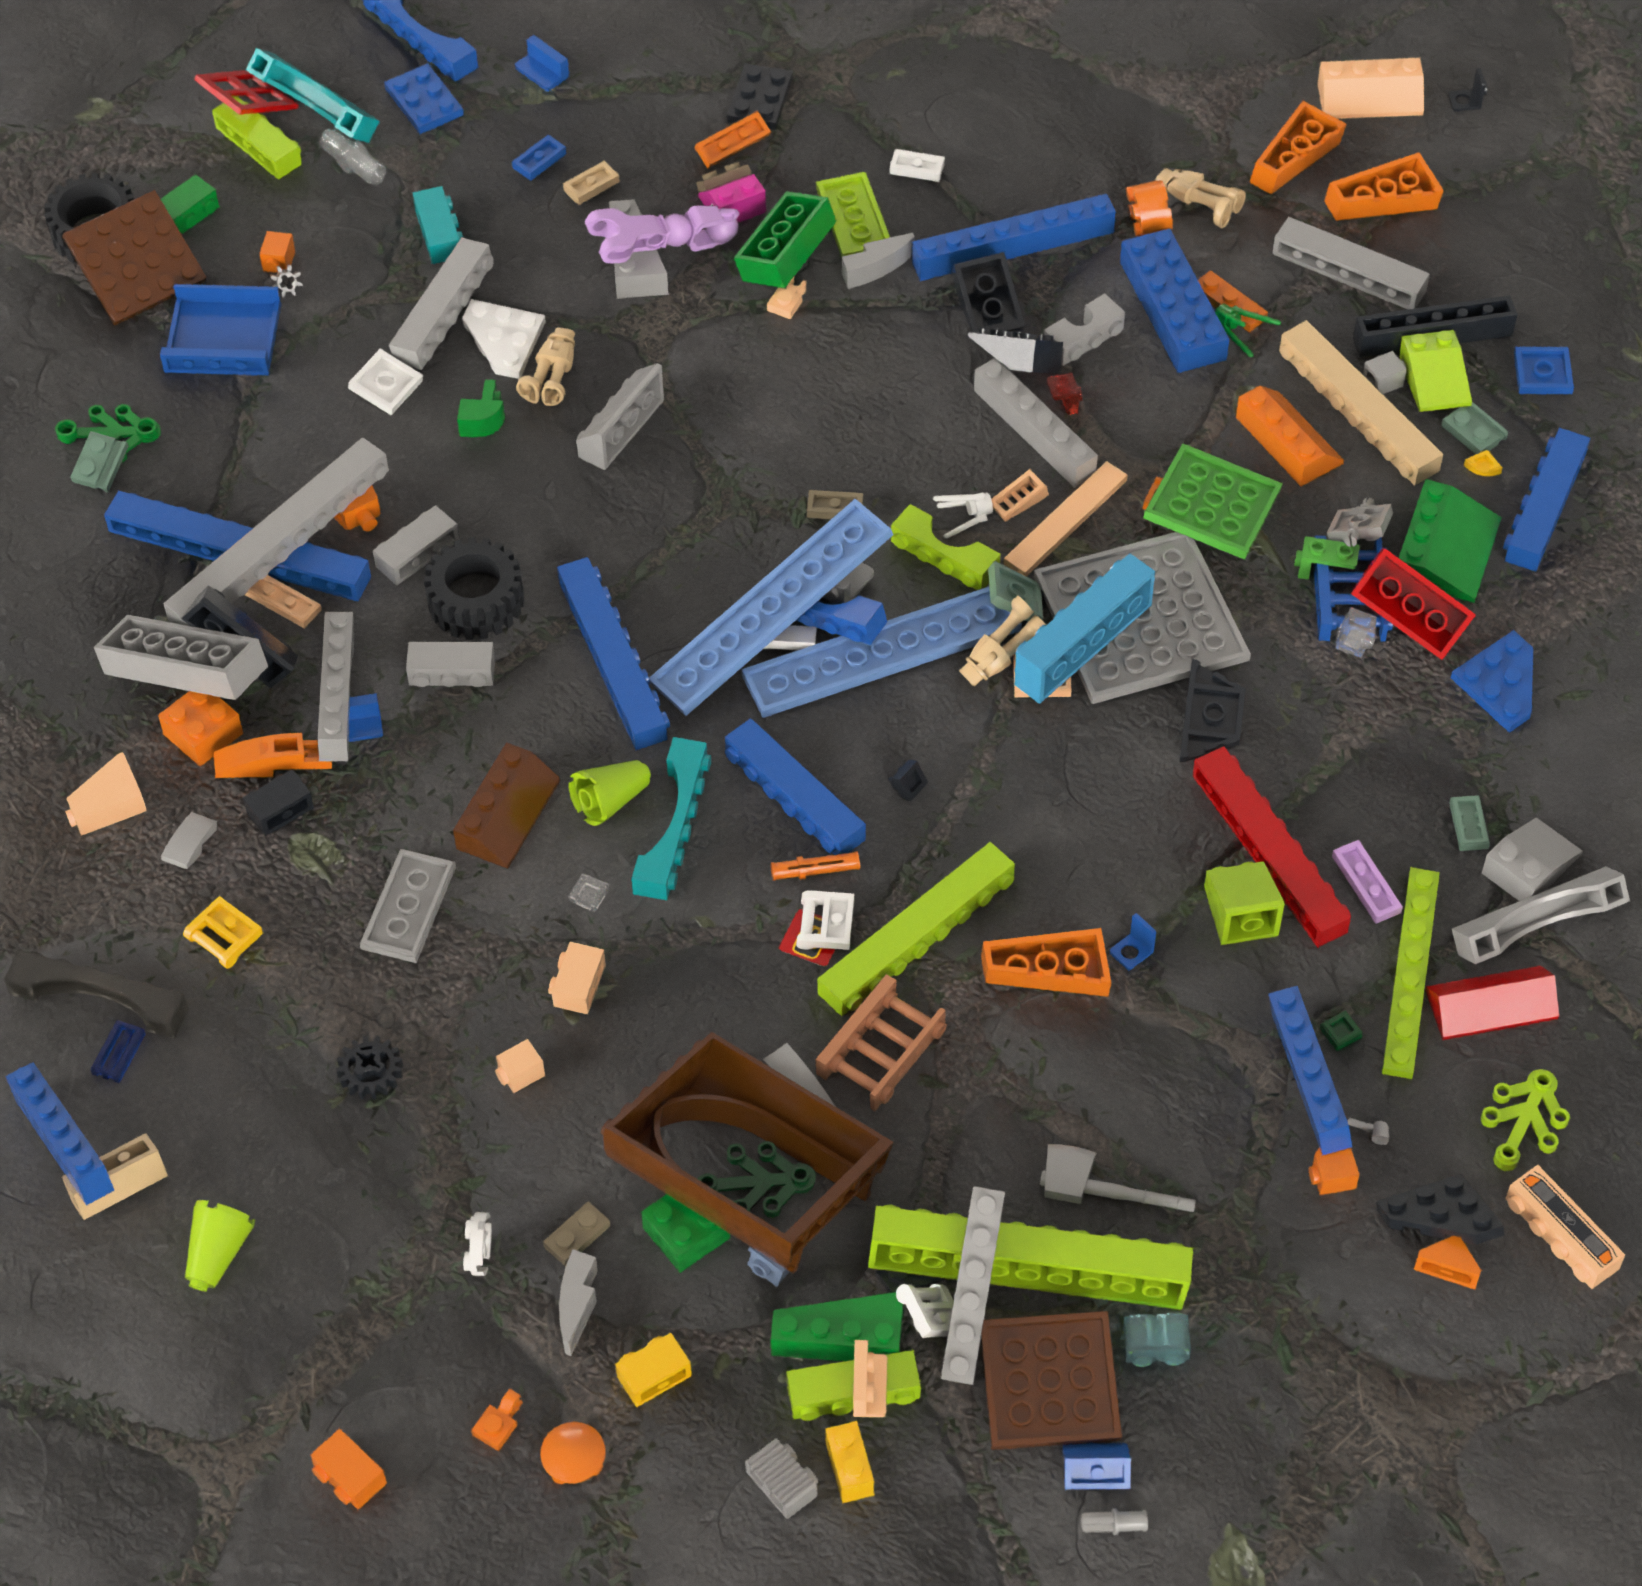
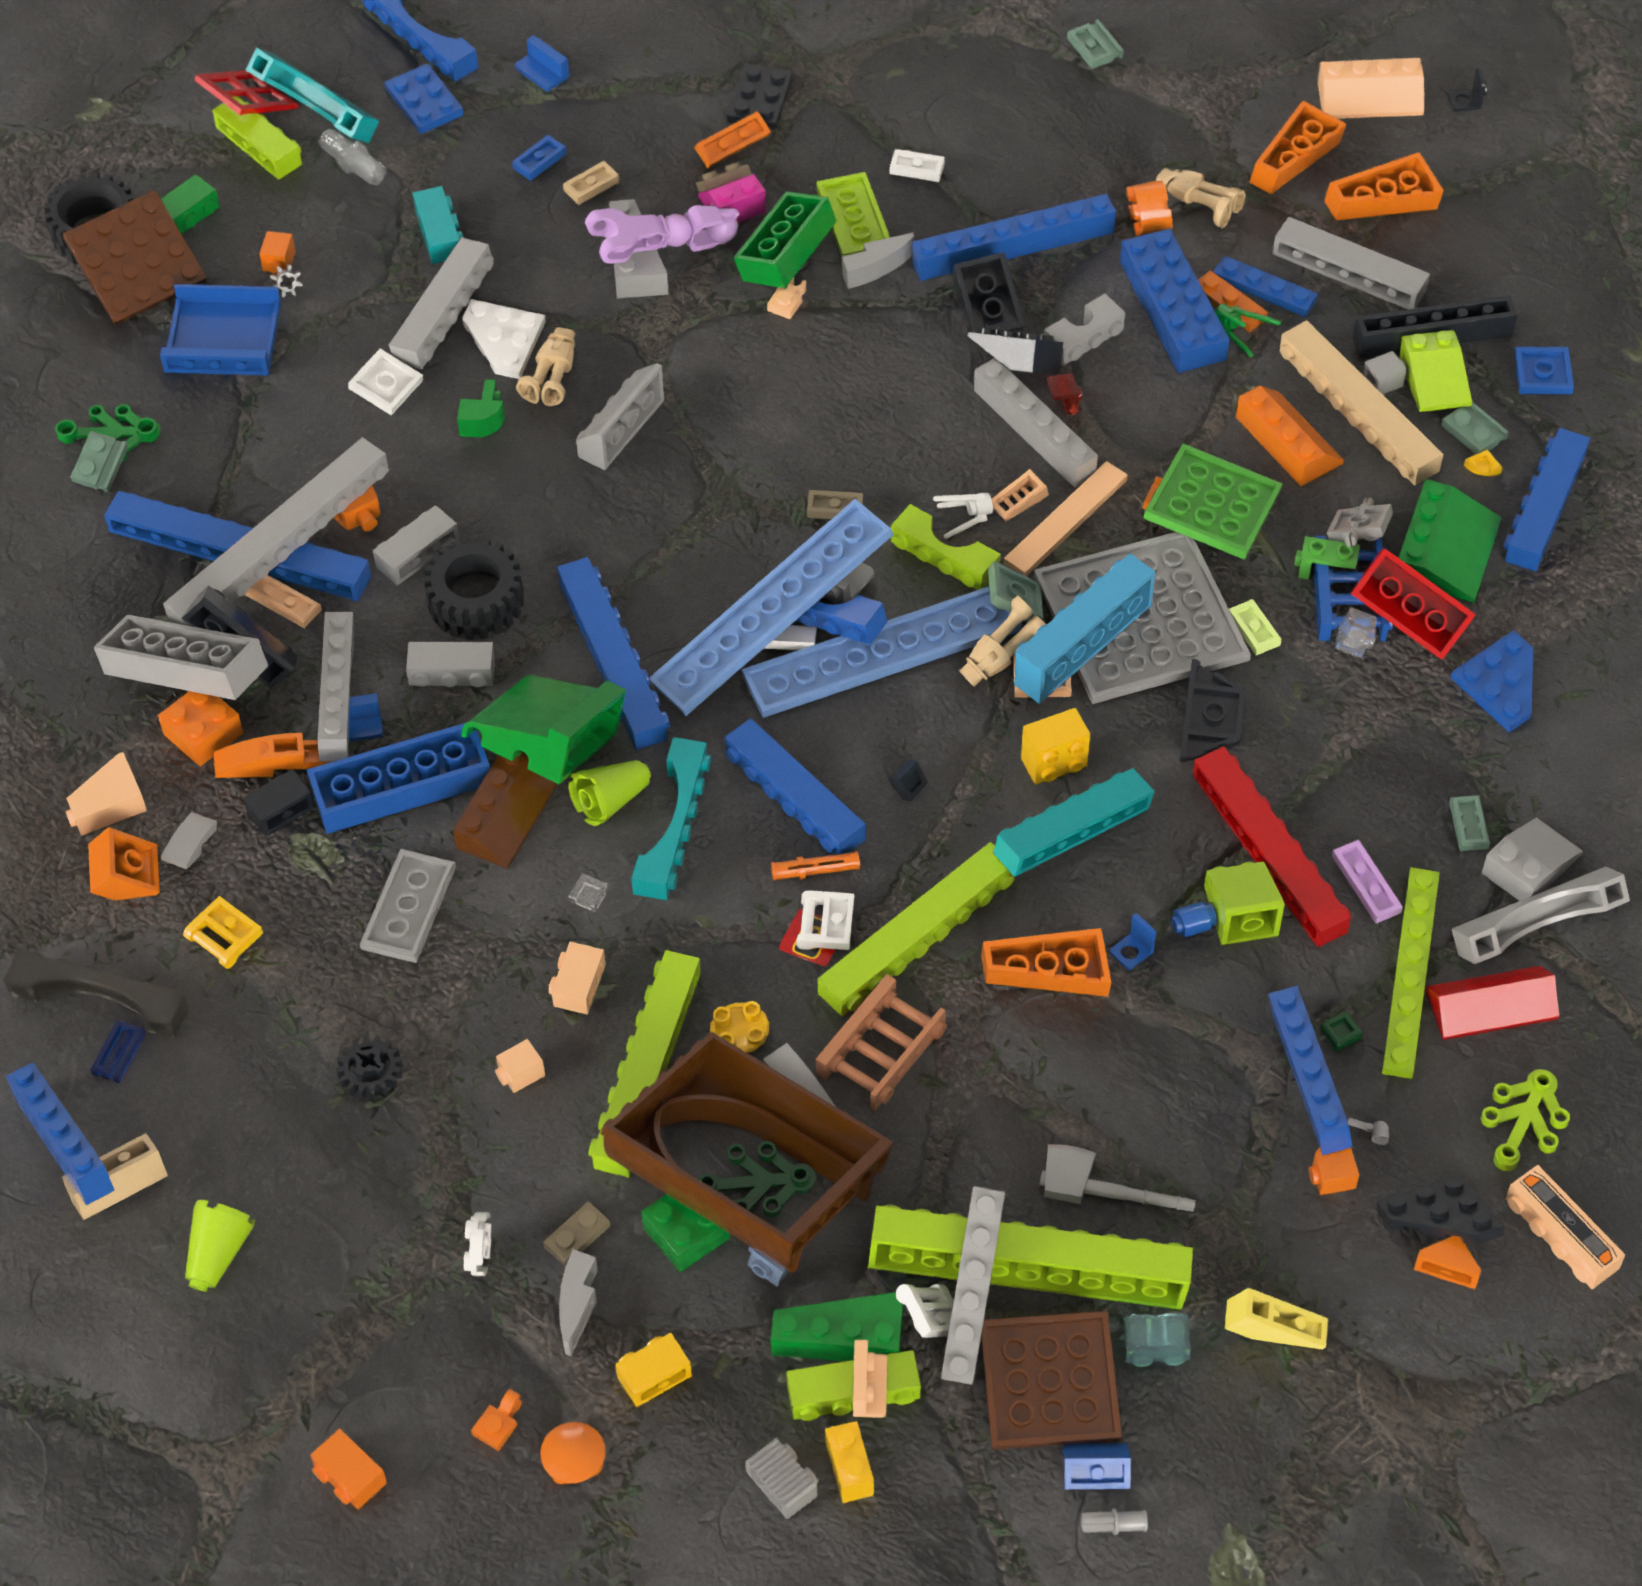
none -> orange slope [88,827,160,901]
none -> blue brick [307,722,490,834]
none -> green panel [461,675,626,784]
none -> lime brick [589,950,701,1178]
none -> yellow dish [710,1001,769,1053]
none -> teal brick [993,768,1155,877]
none -> yellow brick [1021,708,1090,785]
none -> sand green plate [1067,19,1123,69]
none -> blue brick [1171,902,1217,938]
none -> blue plate [1213,255,1318,317]
none -> light yellow slope [1225,1288,1328,1349]
none -> yellowish green plate [1229,599,1281,656]

